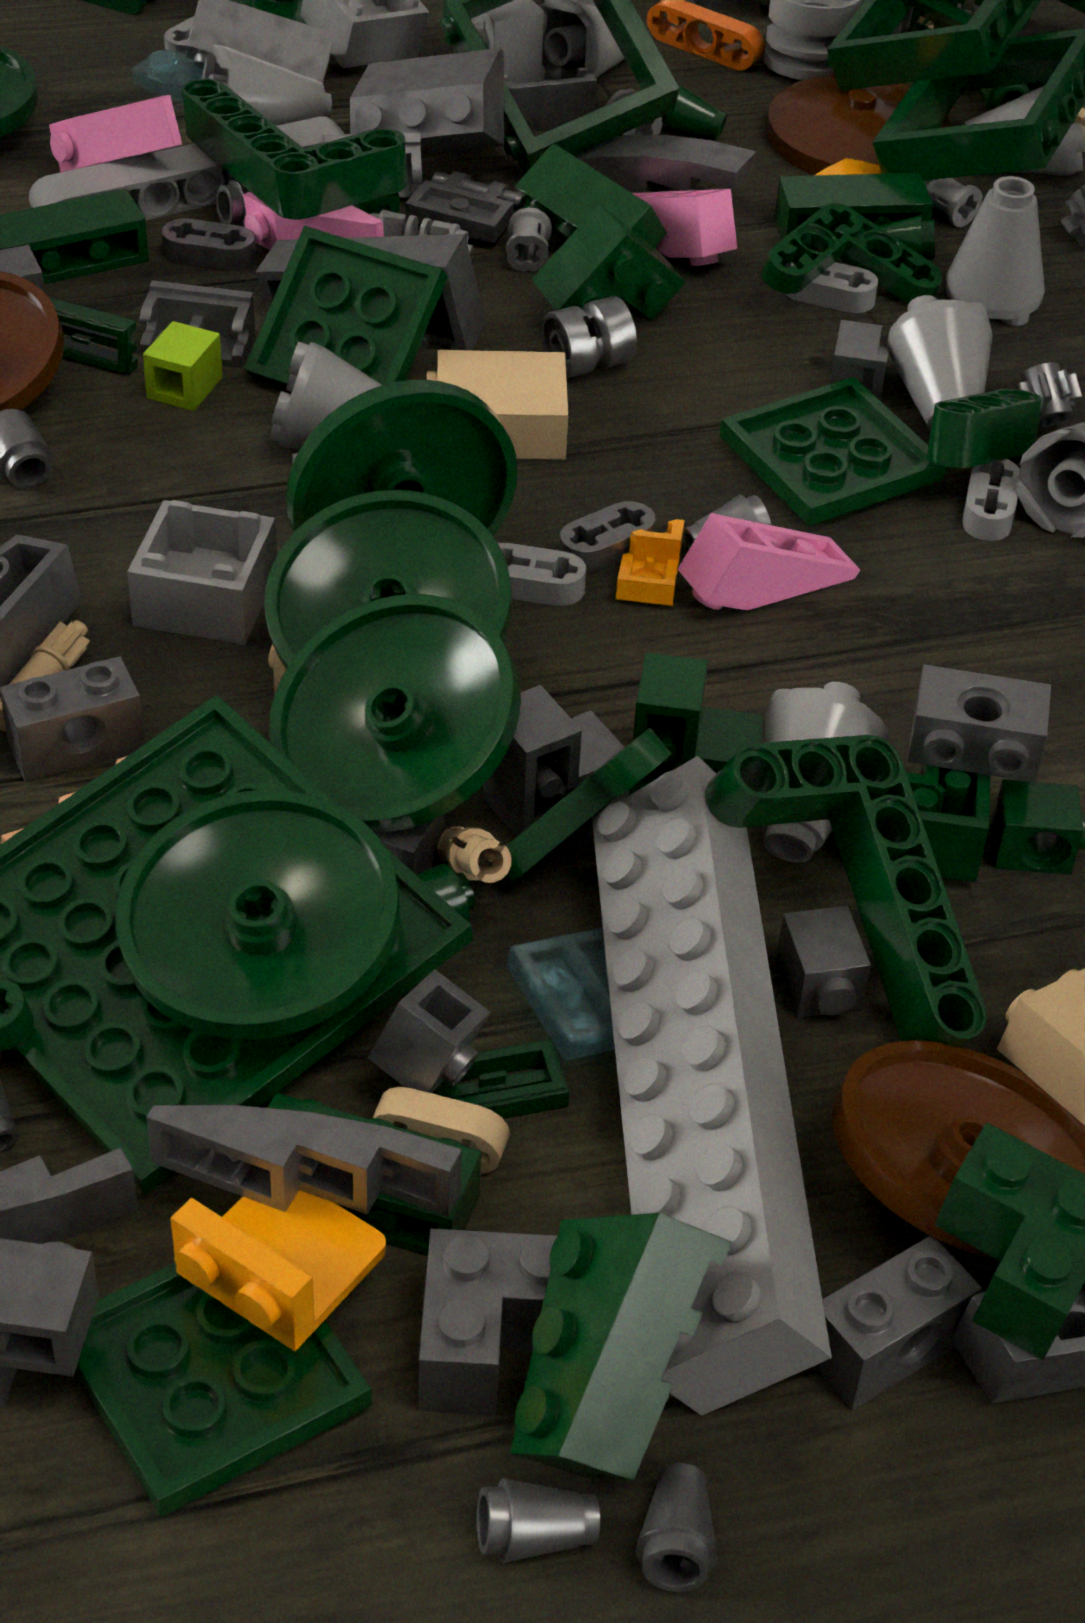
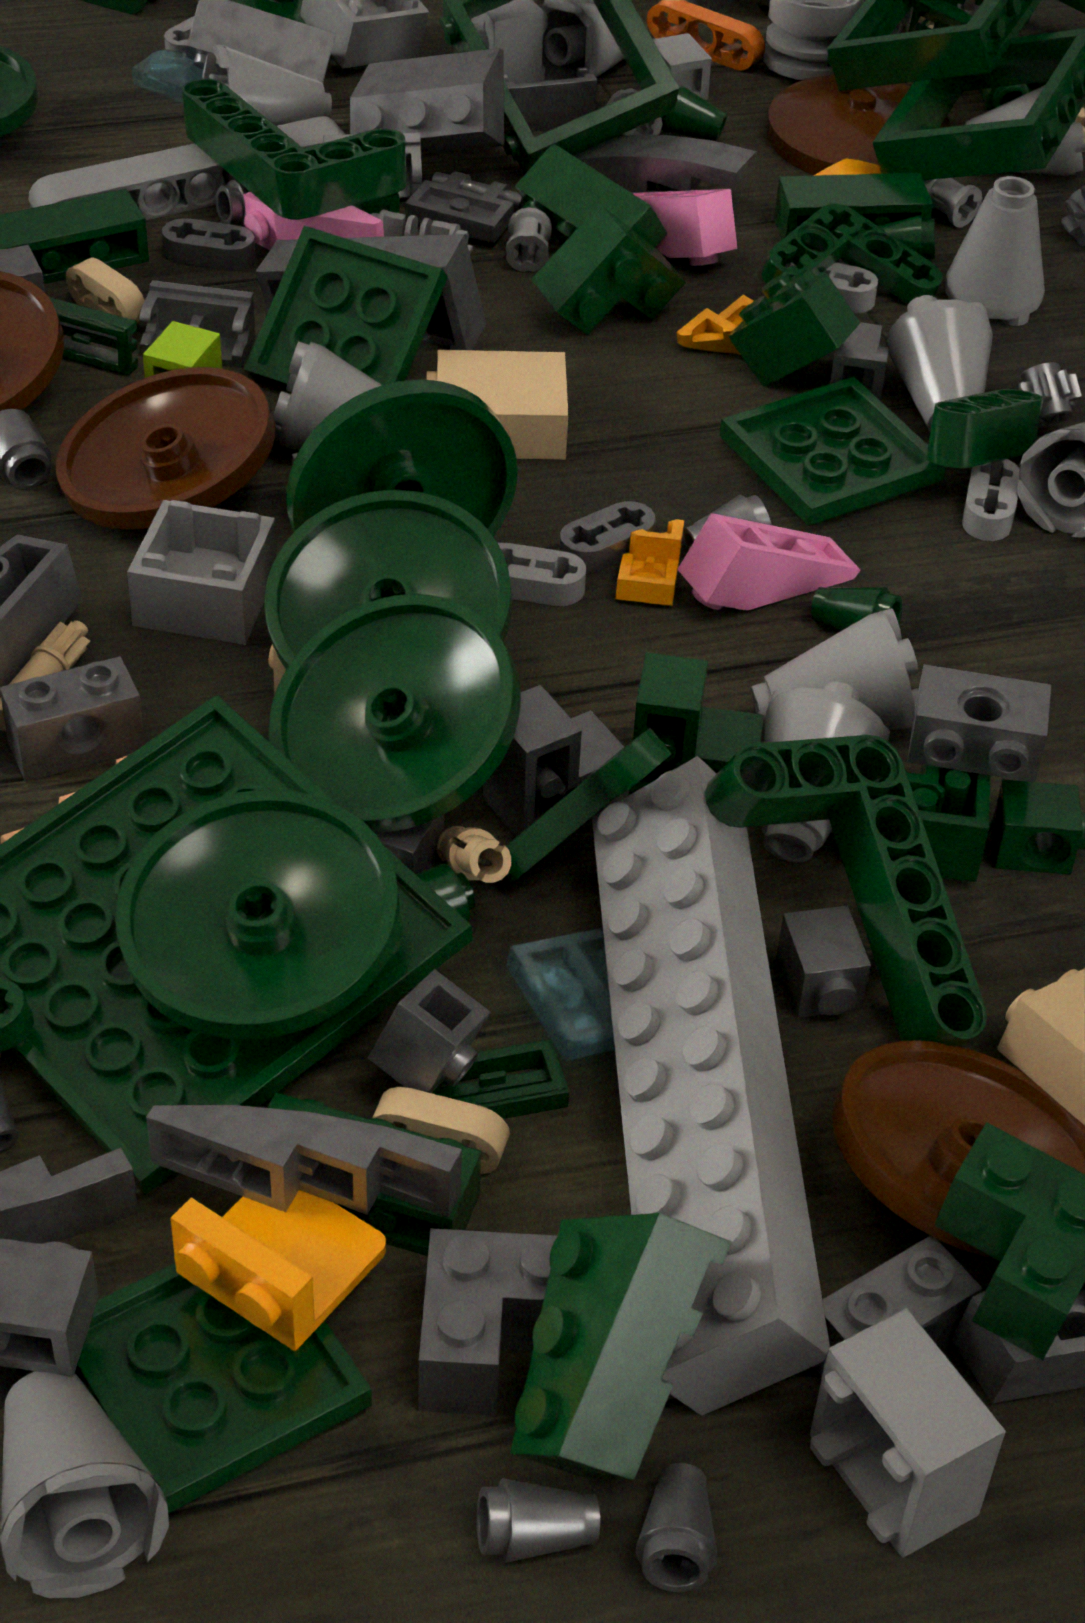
bright pink slope [48,95,182,172] -> none
flat silver wheel [541,296,637,379] -> none
none -> light grey cone [0,1371,169,1598]
none -> reddish brown dish [56,367,276,530]
none -> tan beam [66,257,145,325]
none -> light grey brick [653,33,712,100]
none -> light orange slope [676,295,753,355]
none -> dark green brick [728,267,860,387]
none -> light grey cone [750,608,918,733]
none -> light grey container [810,1308,1006,1558]
none -> dark green cone [811,587,902,631]

